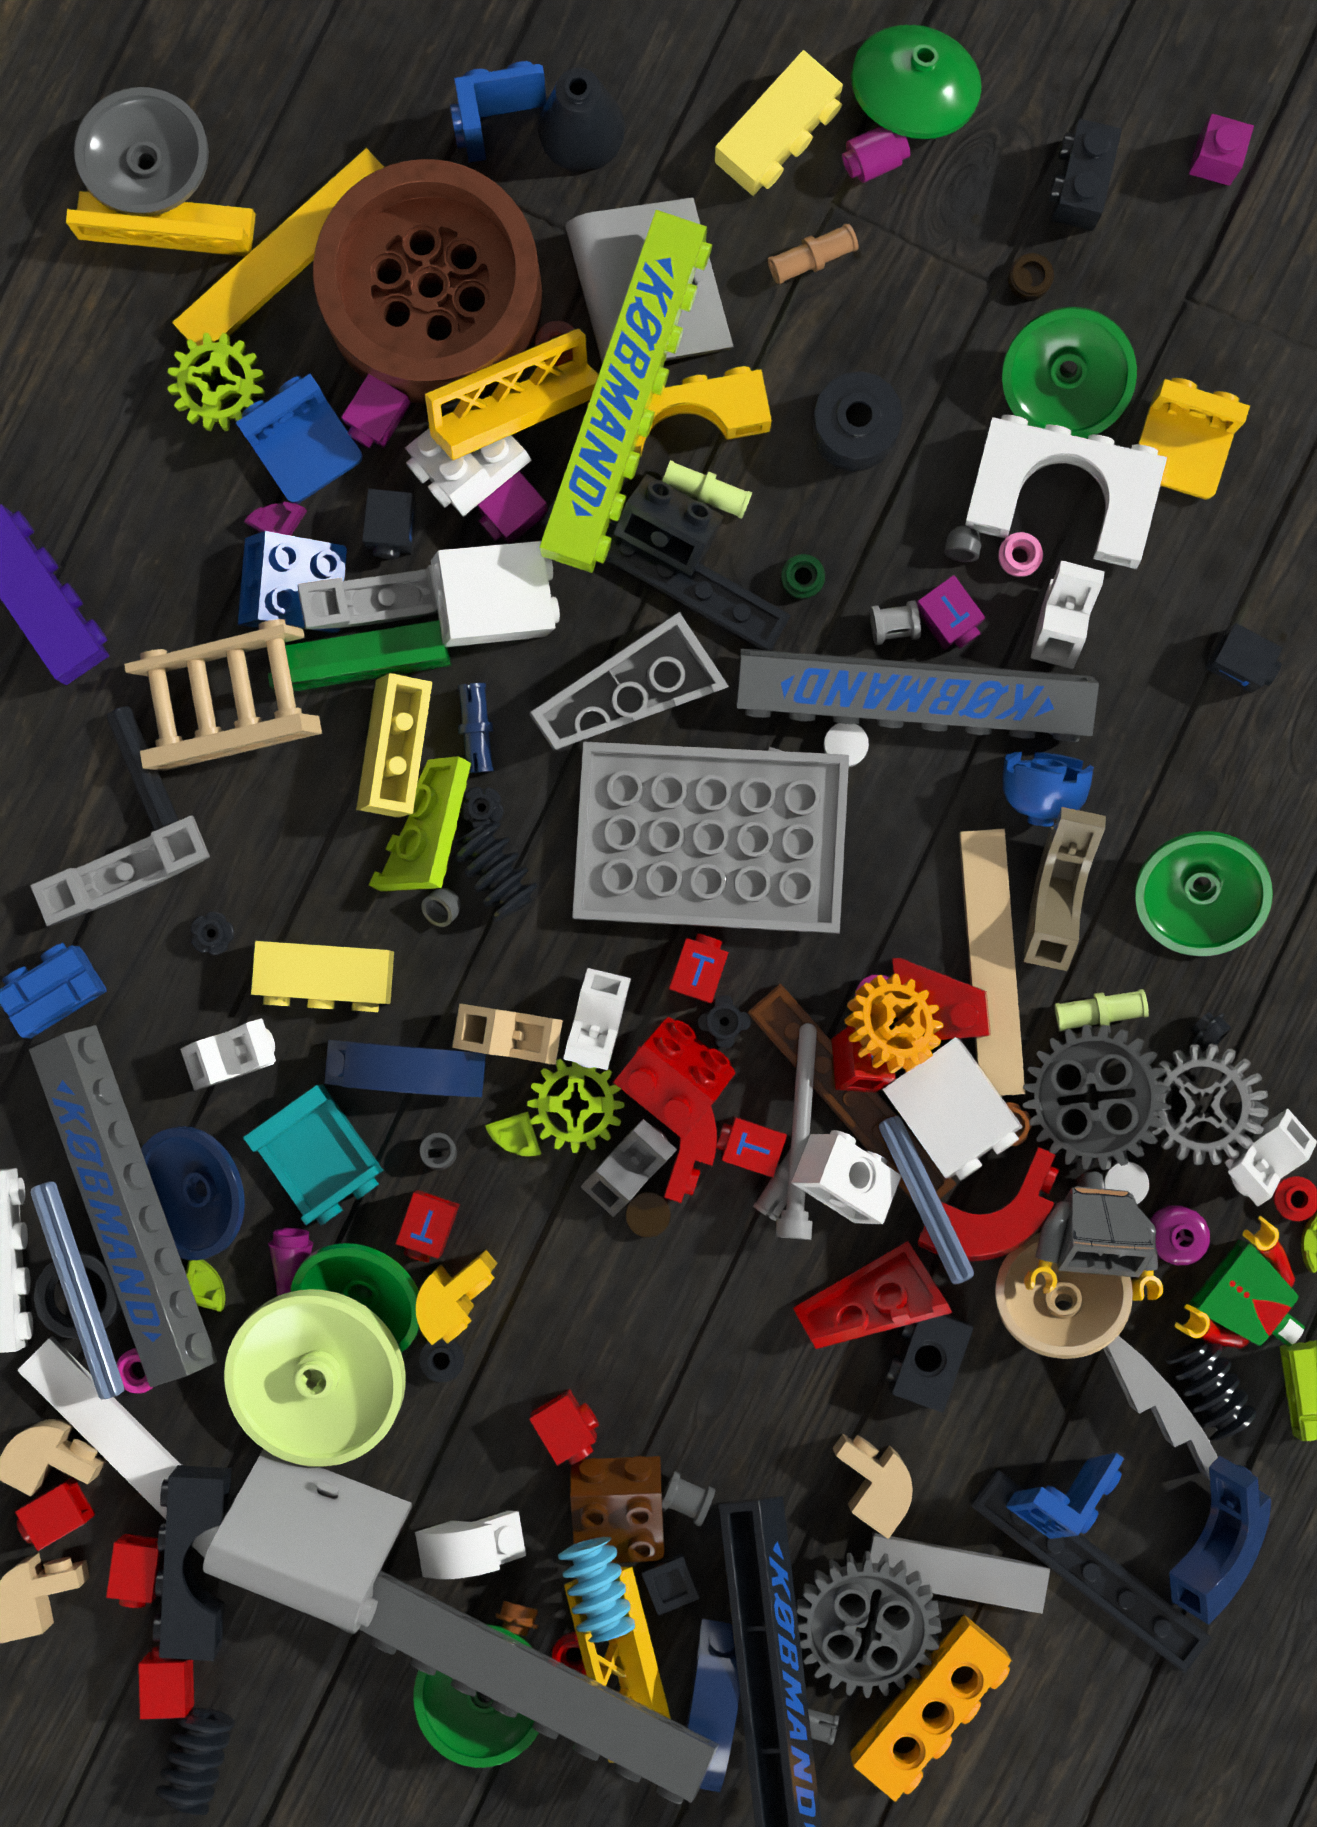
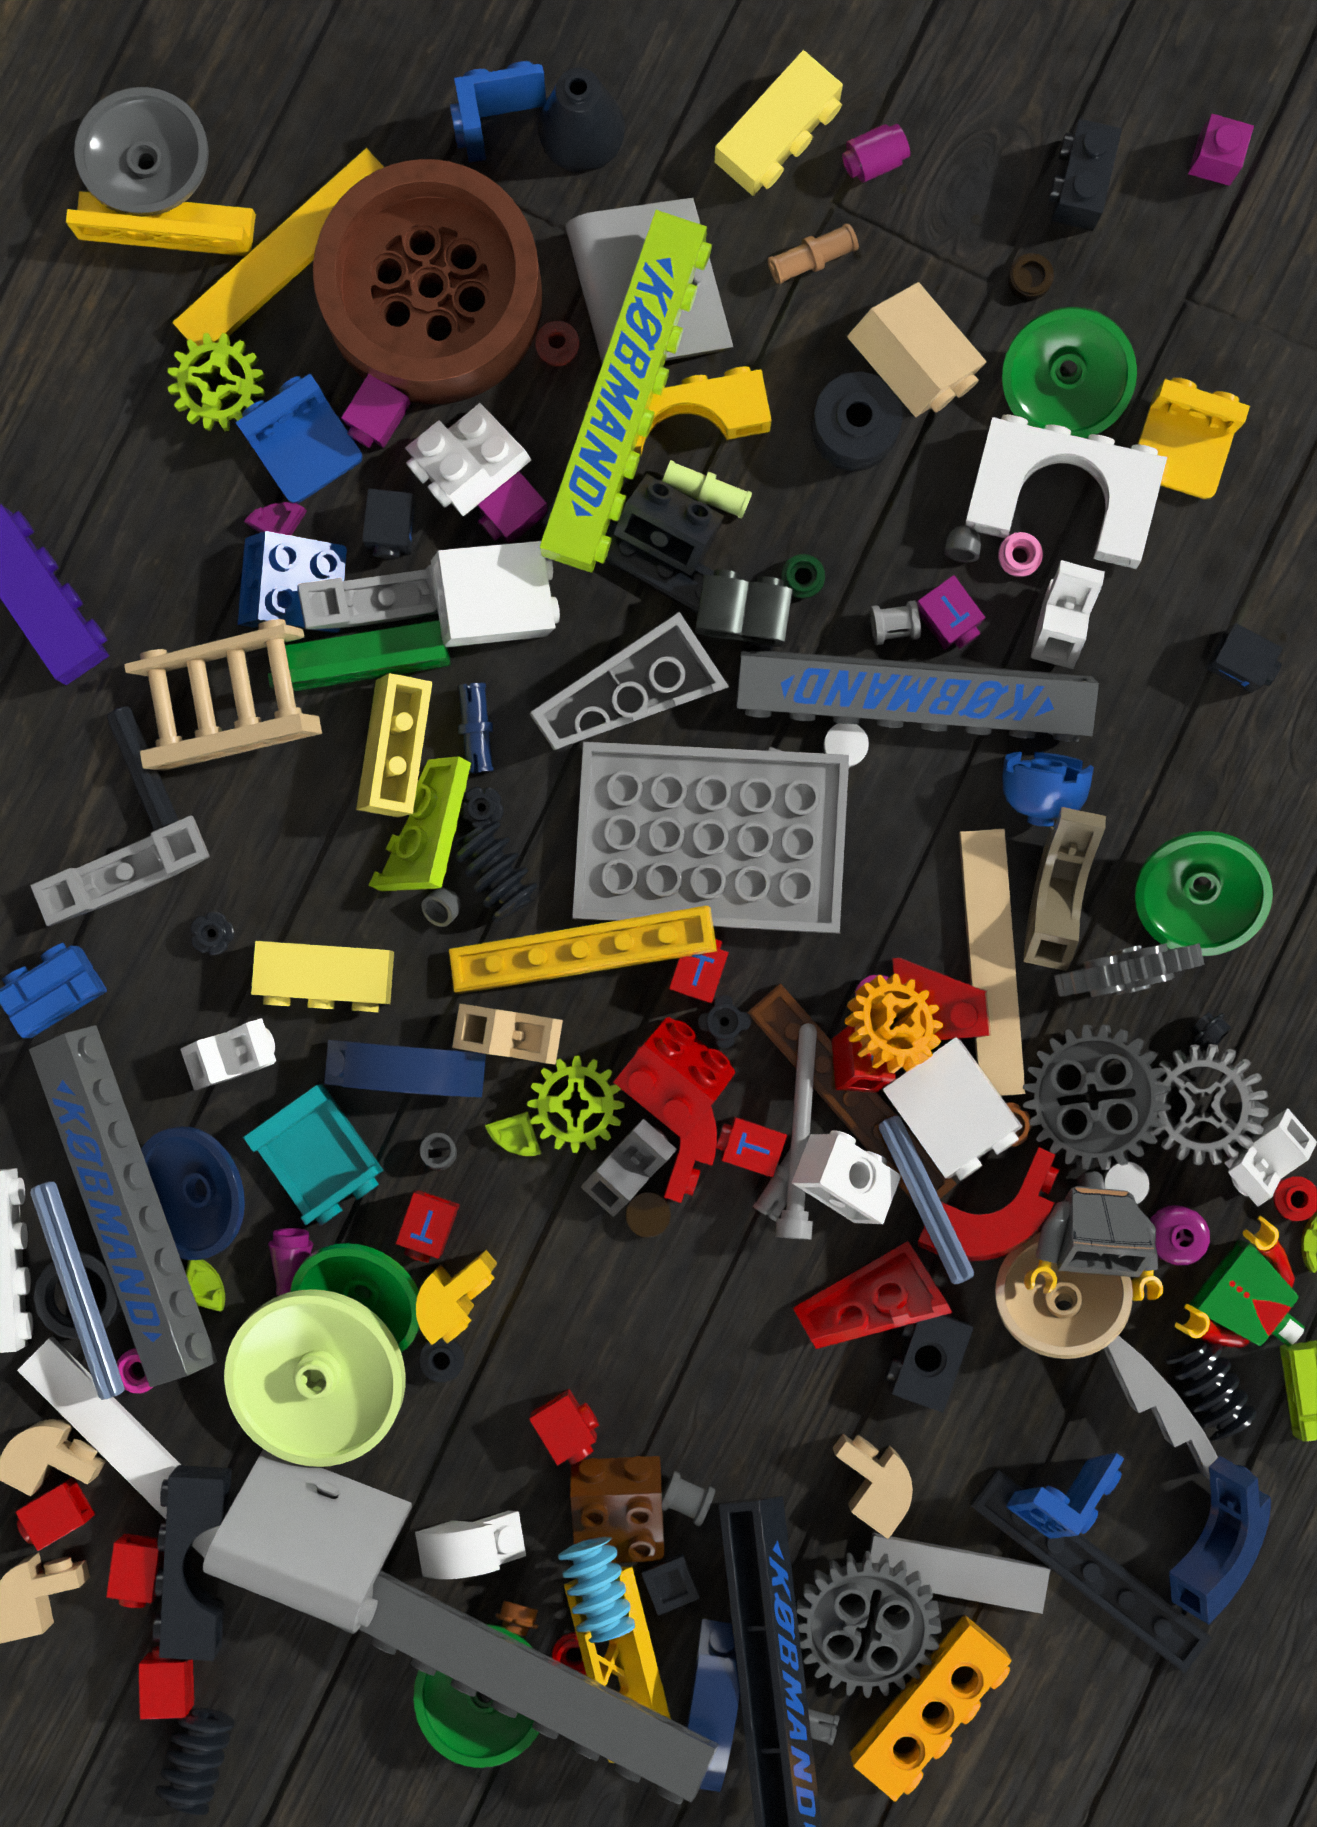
yellow fence [425,328,599,460] -> none
white brick [564,968,631,1070] -> none
green dish [851,25,981,139] -> none
yellowish green pin [1055,989,1149,1032] -> none
none -> yellow tile [449,905,717,994]
none -> pearl dark grey brick [695,569,793,647]
none -> tan brick [847,282,987,417]
none -> dark grey gear [1054,943,1205,997]

